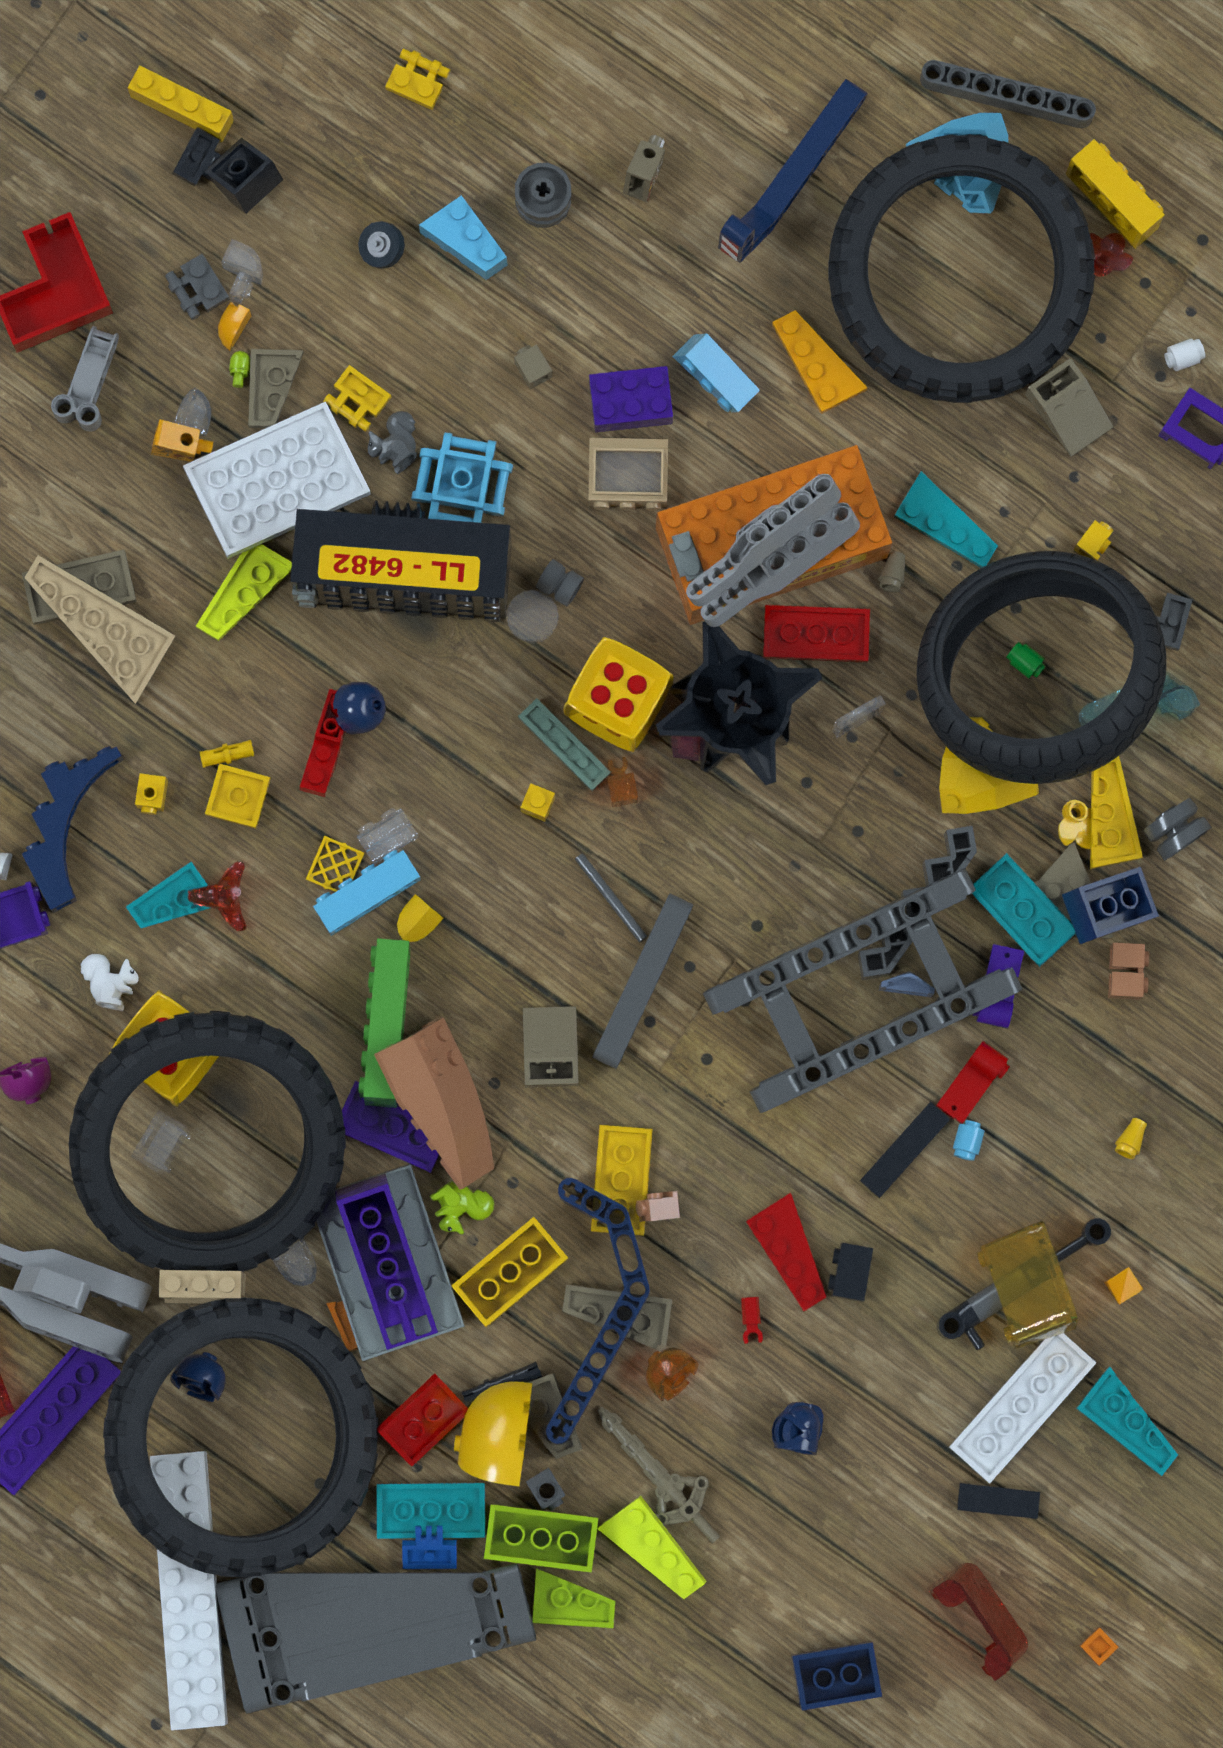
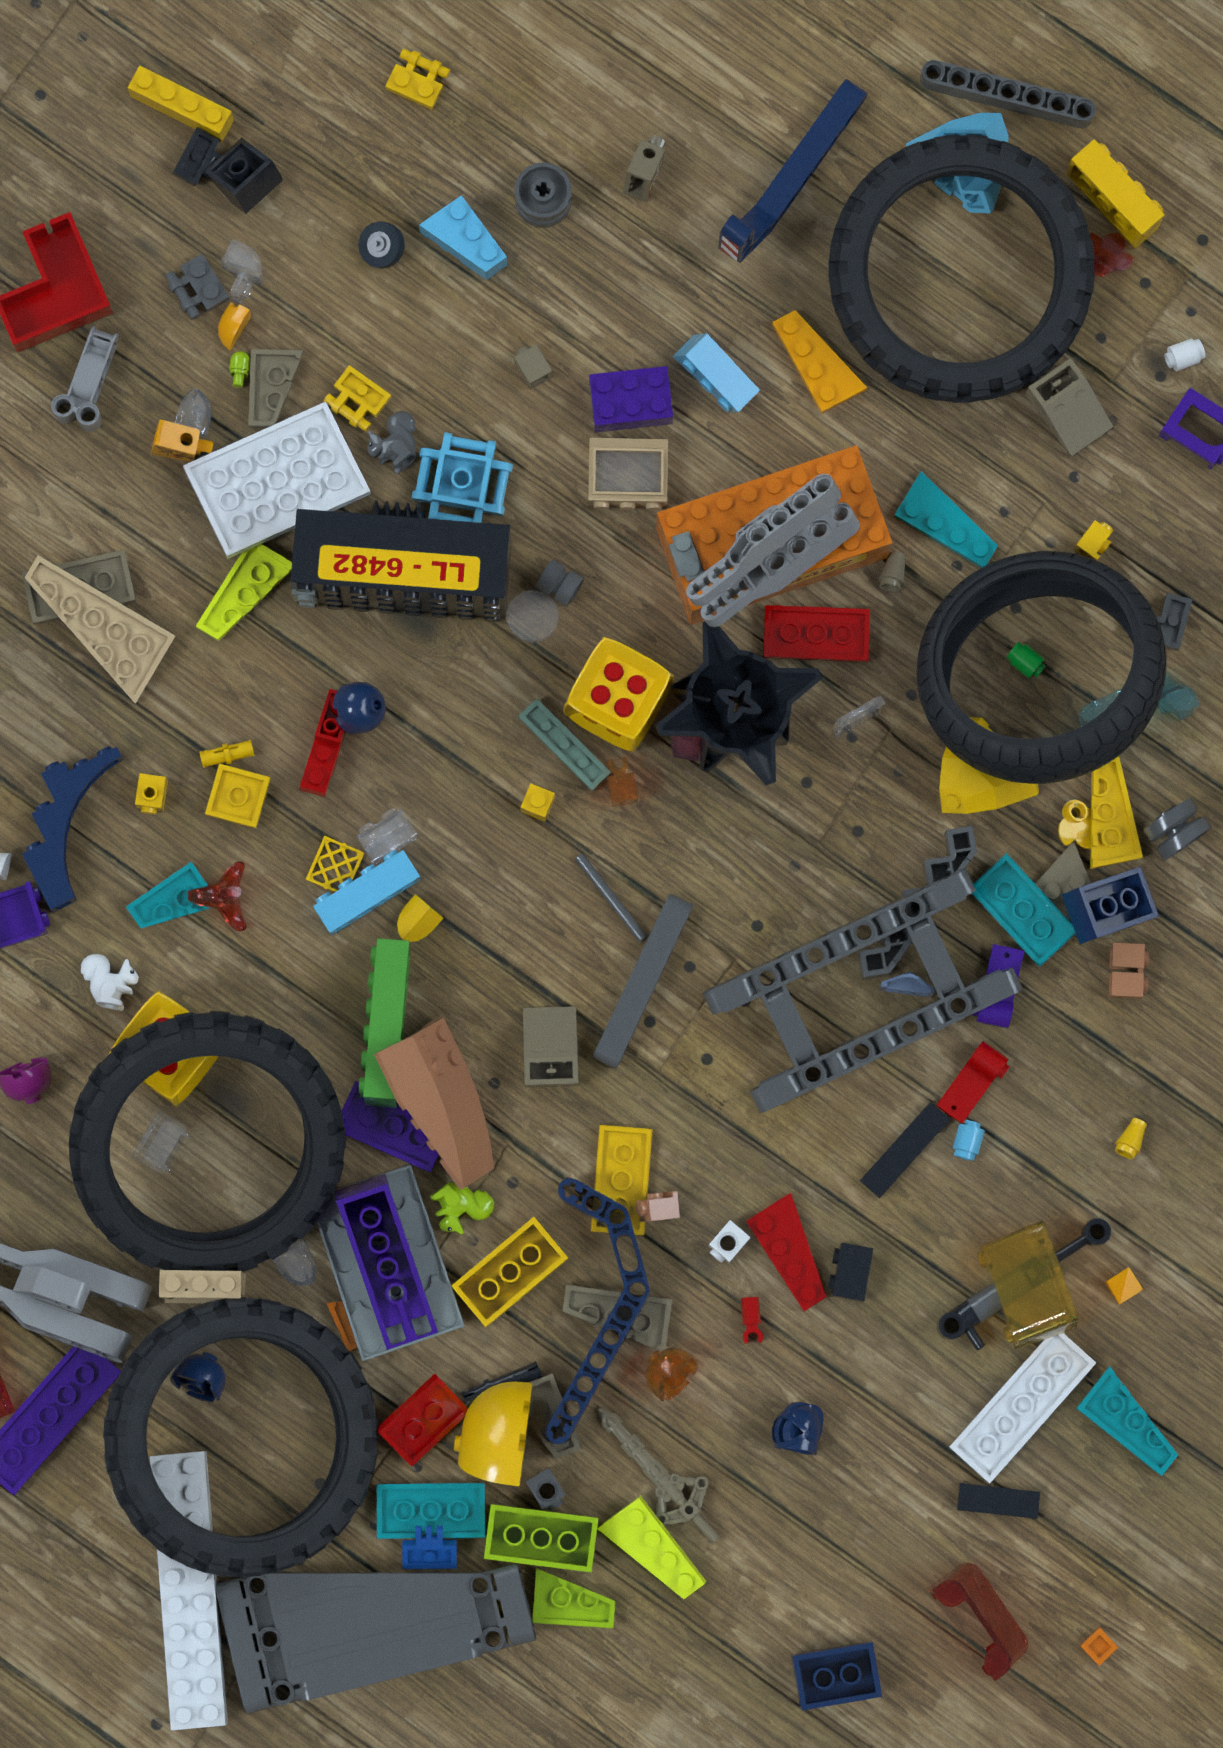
none -> white brick [709,1220,750,1263]

